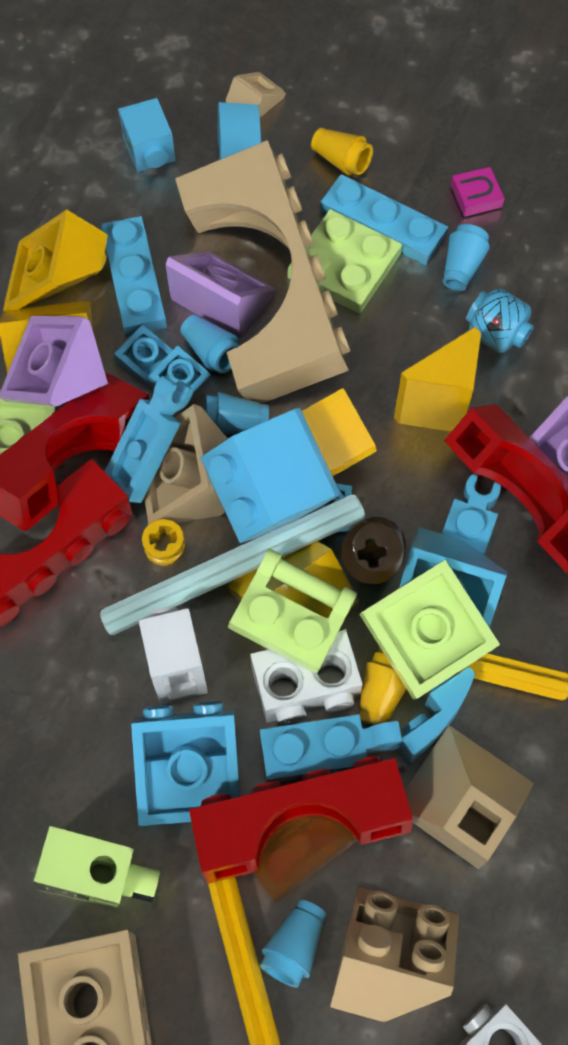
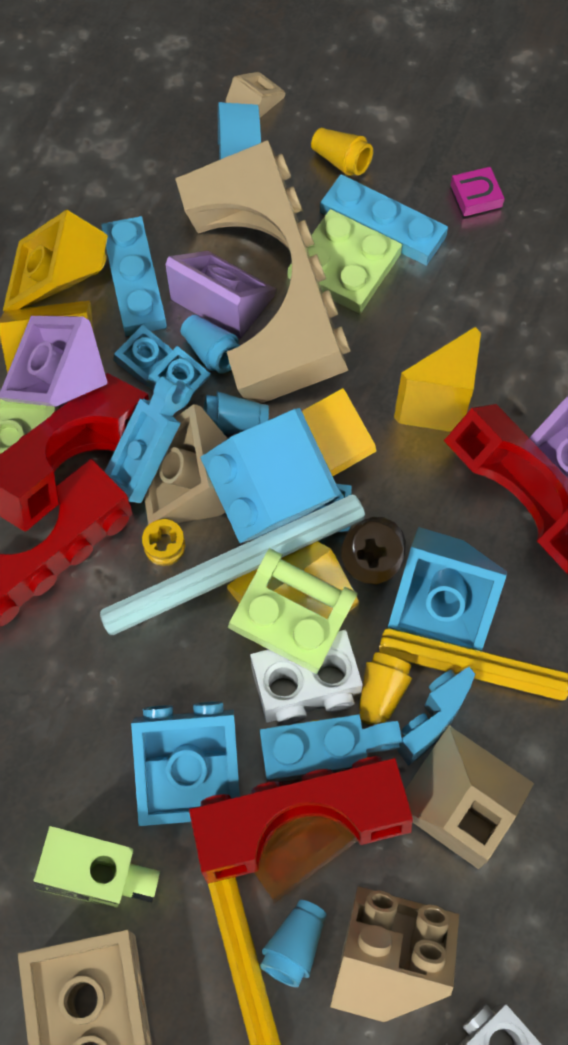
medium azure brick [118,98,176,172] -> none
white brick [138,607,208,705] -> none
yellowish green plate [359,560,500,700] -> none
medium azure plate [441,474,501,555] -> none
medium azure cone [442,224,490,291] -> none
medium azure head [466,288,534,353] -> none

